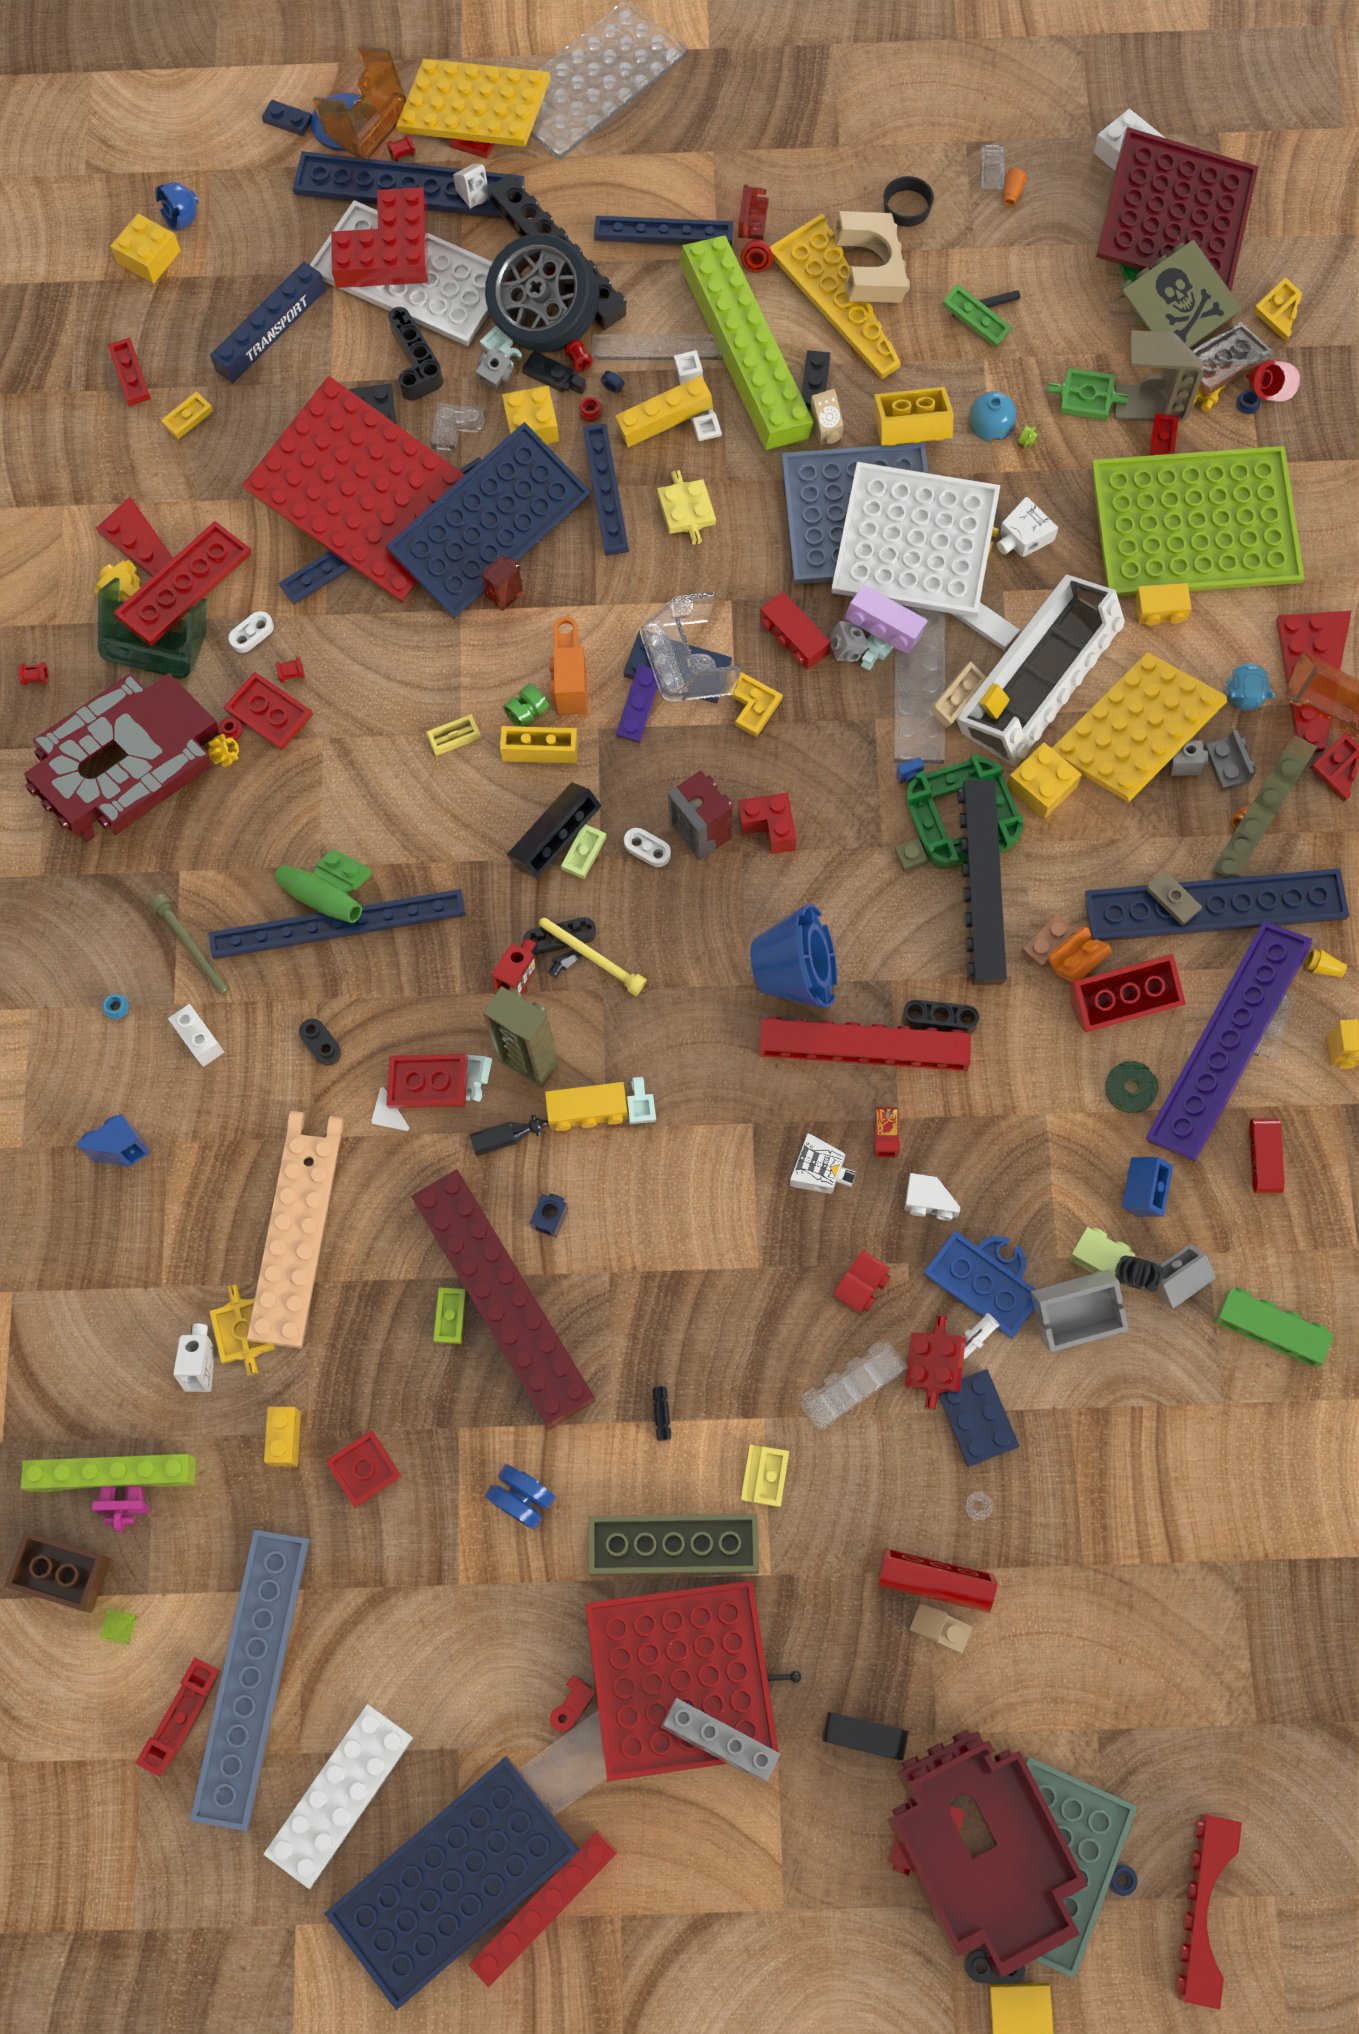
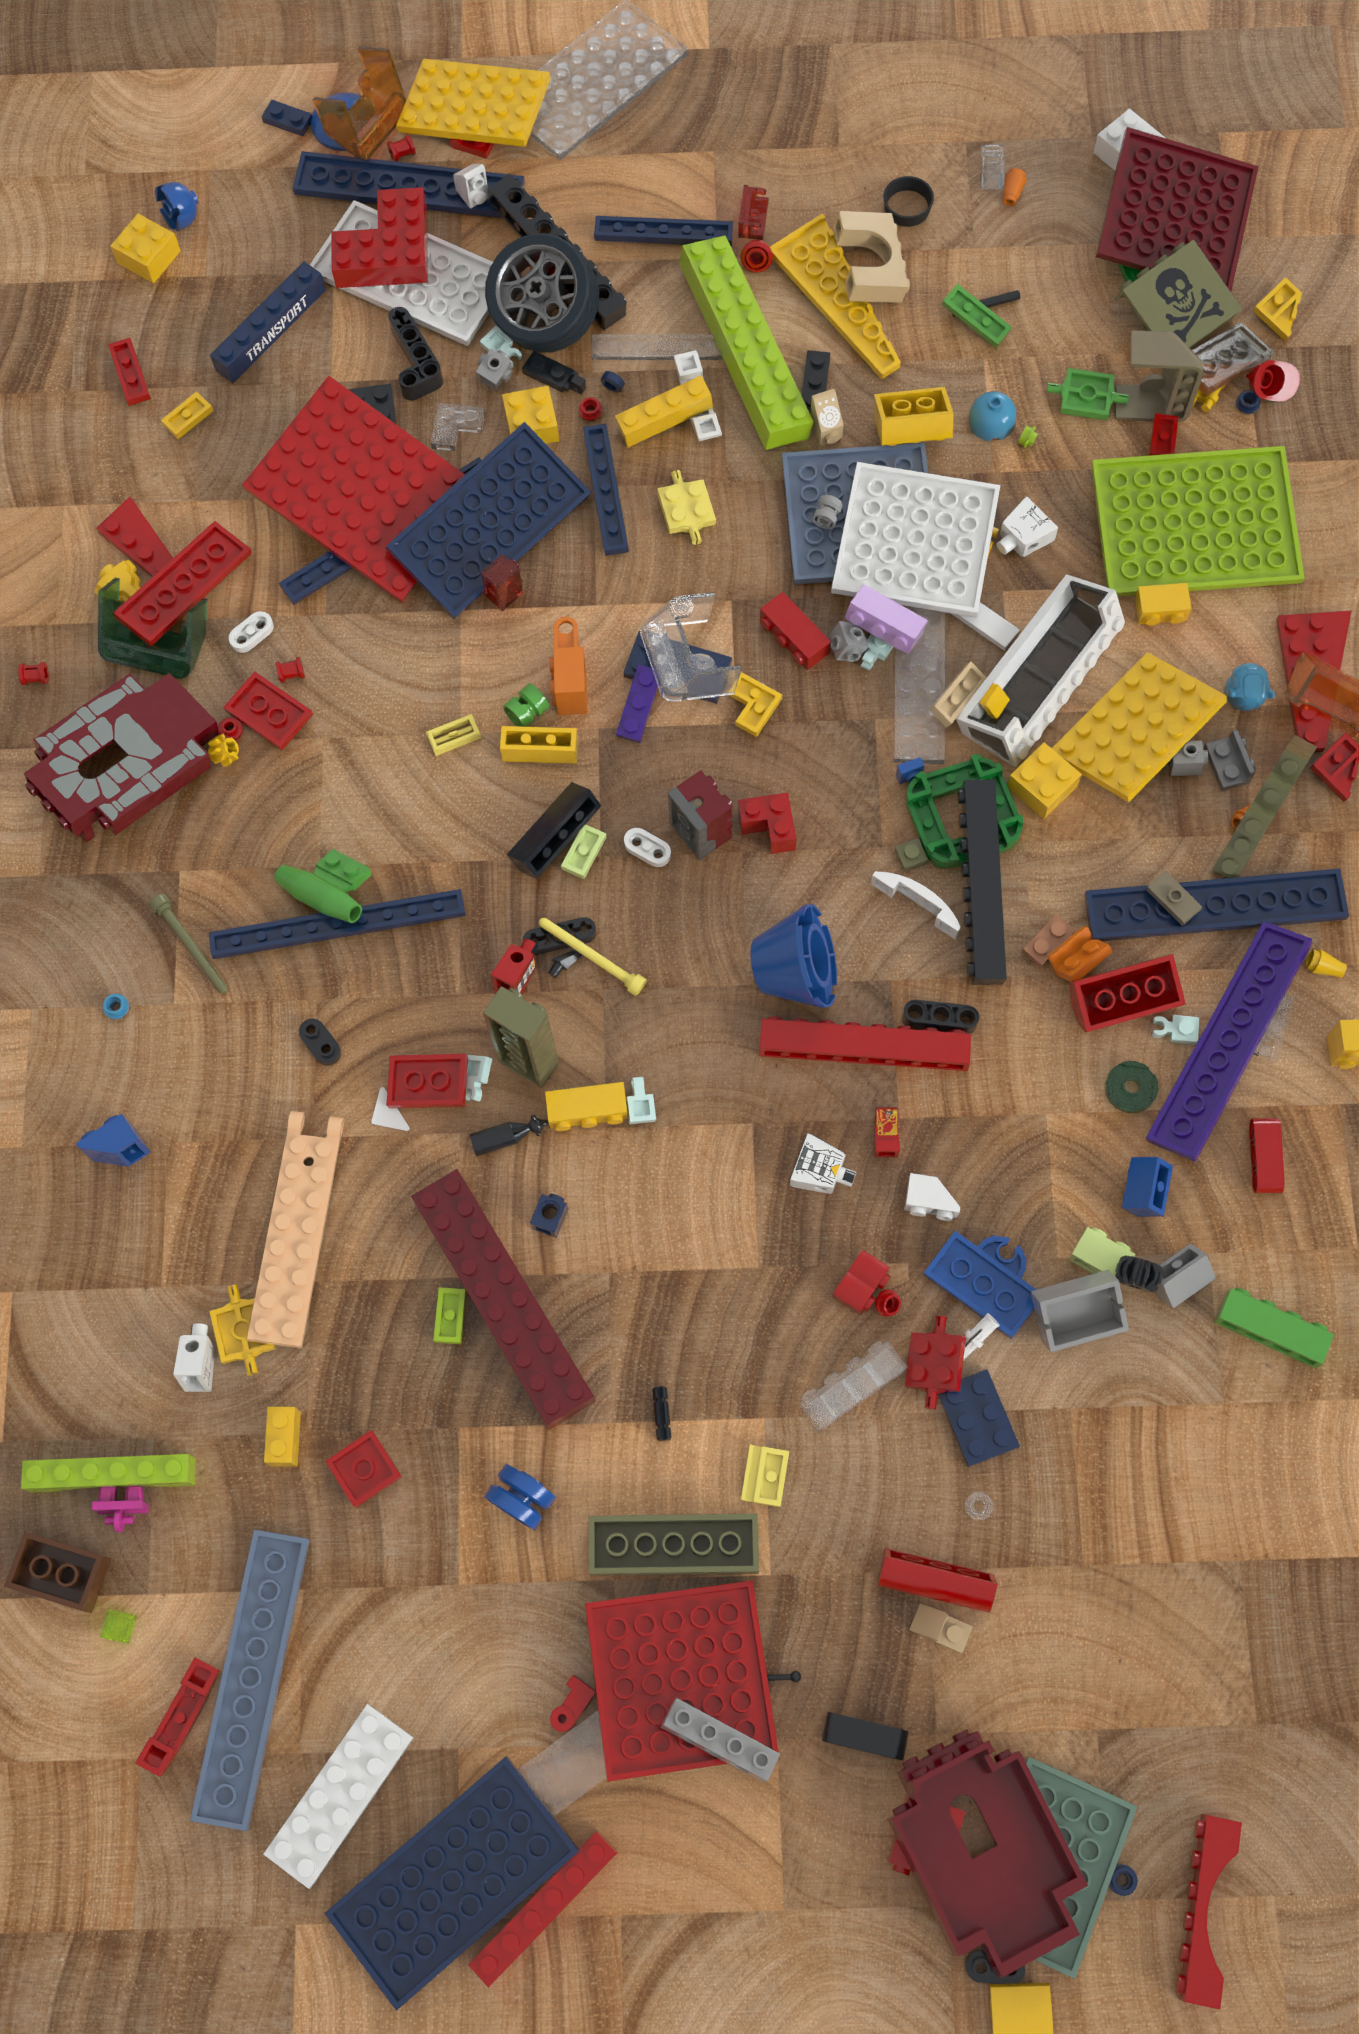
white brick [168,1003,224,1067] -> none
red bush [564,339,593,372] -> none
none -> light grey wheel [812,495,843,529]
none -> white slope [871,871,961,940]
none -> red plate [875,1289,901,1317]
none -> light aqua plate [1152,1015,1199,1045]

